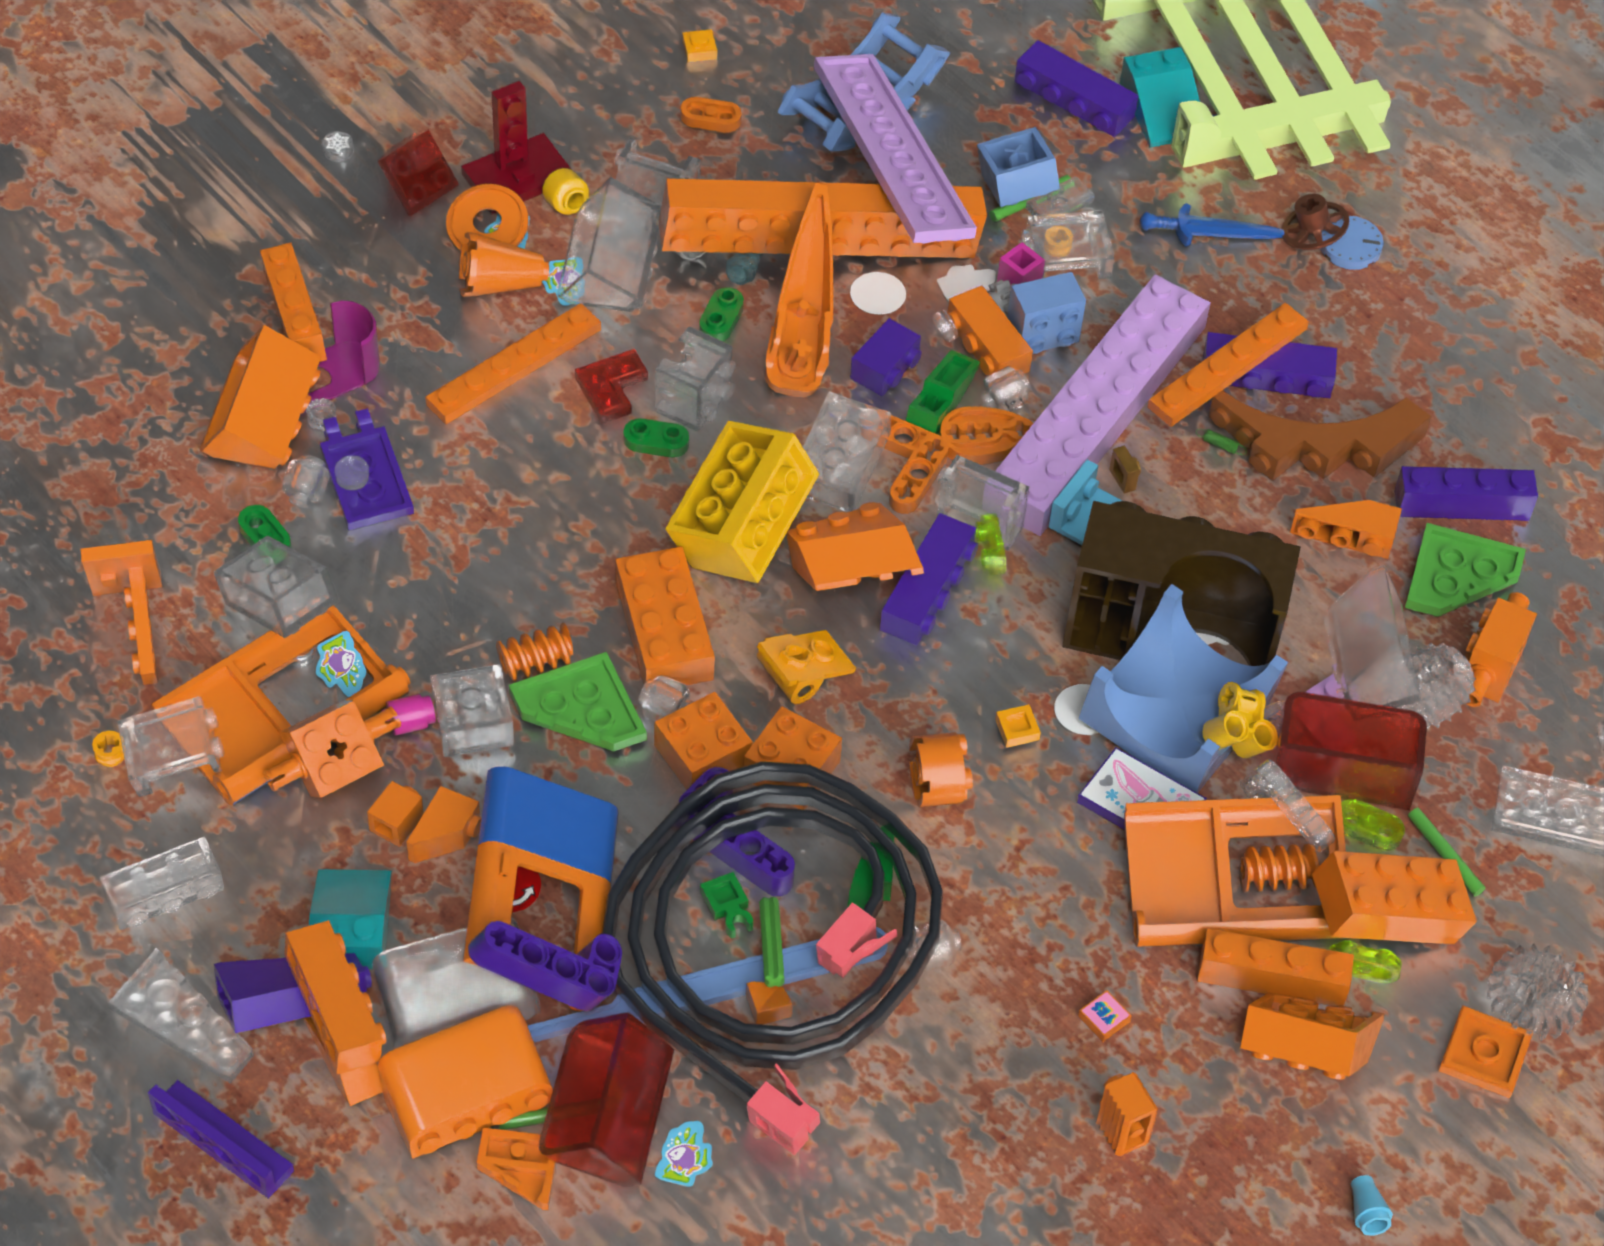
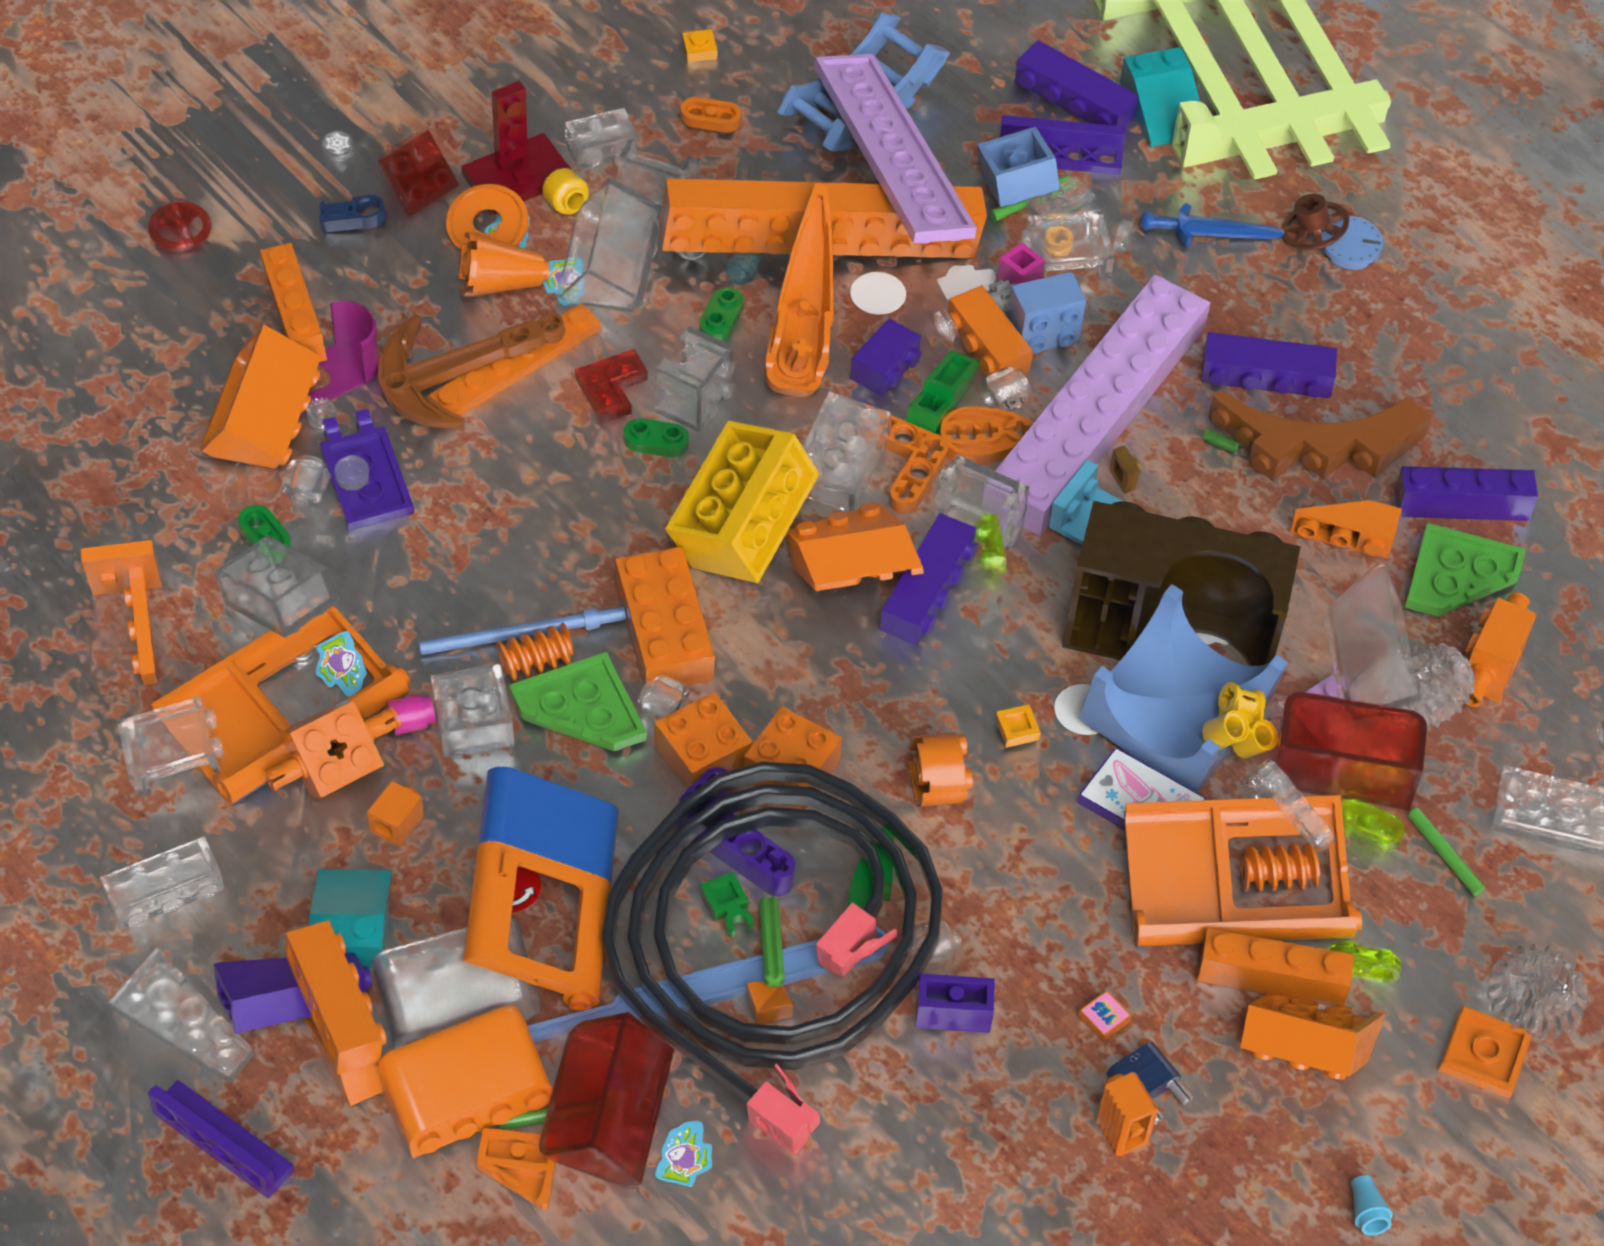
light orange bush [92,730,127,767] -> none
orange slope [407,786,482,863] -> none
dark purple beam [468,921,622,1011] -> none
light orange piece [757,630,857,704] -> none
orange plate [1147,302,1309,427] -> none
orange brick [1312,851,1477,944] -> none
none -> clear red piece [148,201,212,251]
none -> dark blue piece [319,195,387,233]
none -> dark orange piece [378,313,566,428]
none -> medium blue bar [419,606,626,655]
none -> clear brick [565,108,637,170]
none -> dark purple brick [915,973,995,1033]
none -> dark purple fence [999,115,1125,175]
none -> dark blue piece [1106,1042,1193,1124]
none -> clear tile [1113,220,1136,253]

